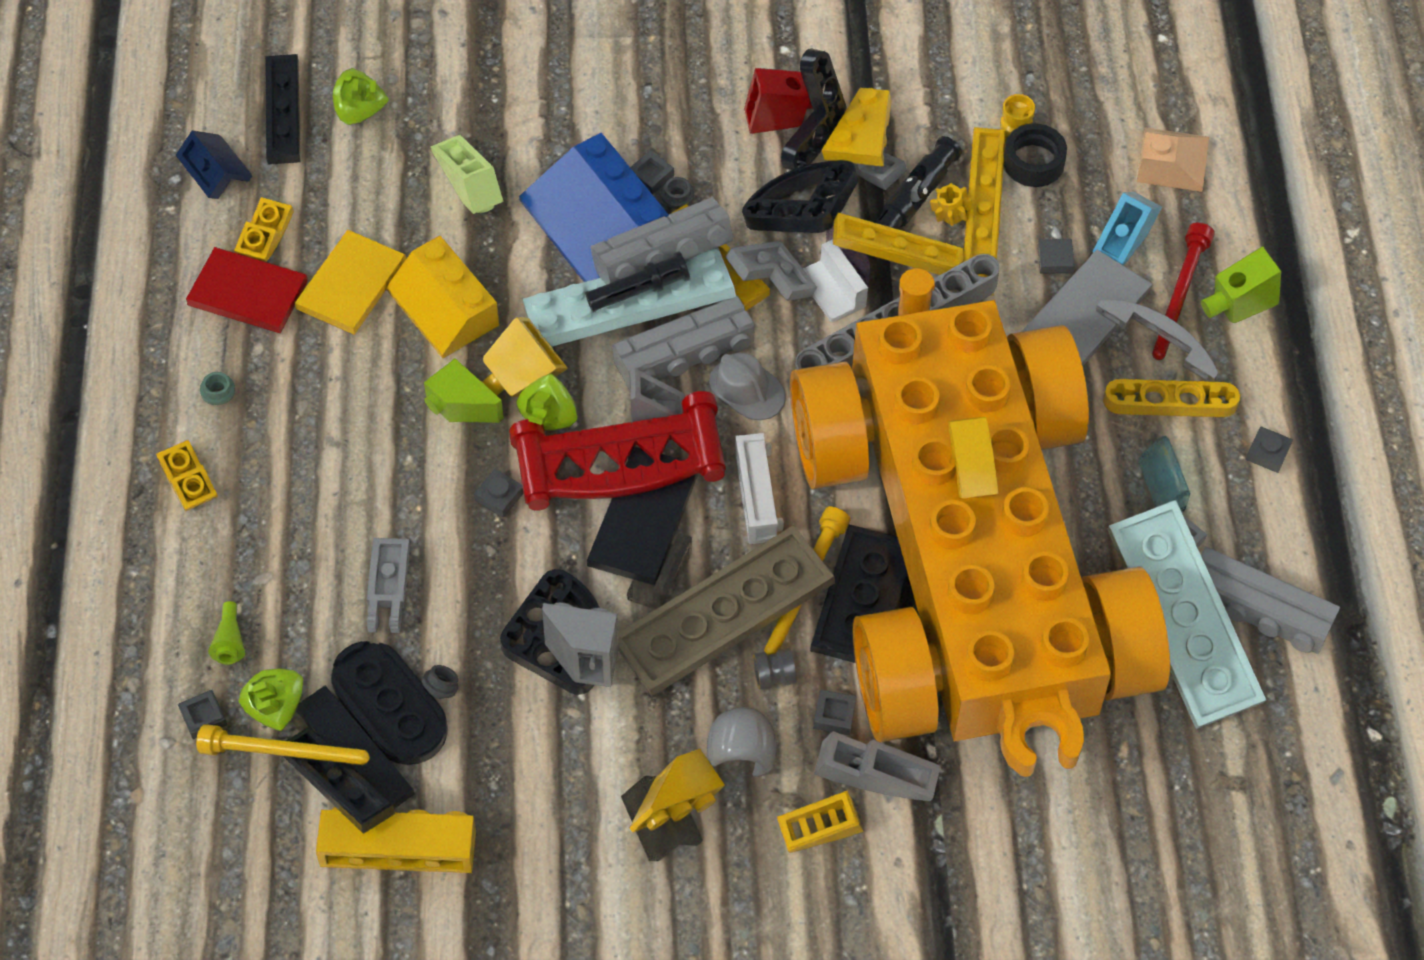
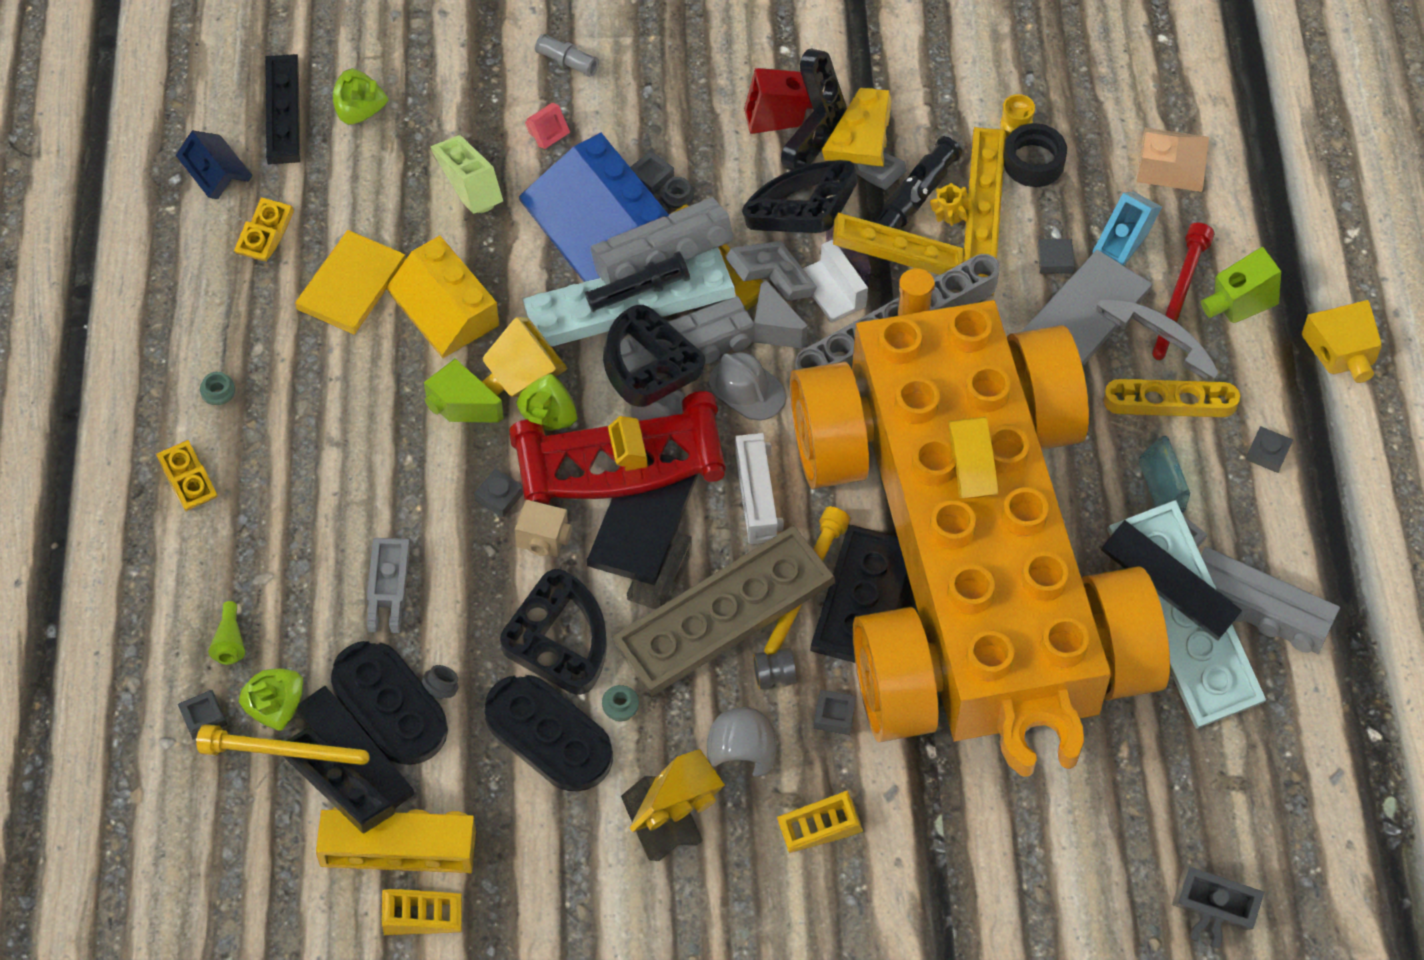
red tile [186,247,308,334] -> none
light grey slope [542,603,619,687] -> none
light grey slope [814,731,940,801] -> none
none -> yellow slope [382,889,462,935]
none -> black tile [484,675,613,791]
none -> tan brick [515,500,572,557]
none -> coral tile [524,103,570,149]
none -> light grey pin [535,33,599,77]
none -> sand green plate [602,685,639,722]
none -> black beam [603,305,706,407]
none -> yellow piece [608,416,647,471]
none -> light grey slope [754,281,808,348]
none -> black tile [1101,519,1242,641]
none -> dark grey brick [1172,866,1264,949]
none -> yellow torso [1302,300,1381,383]

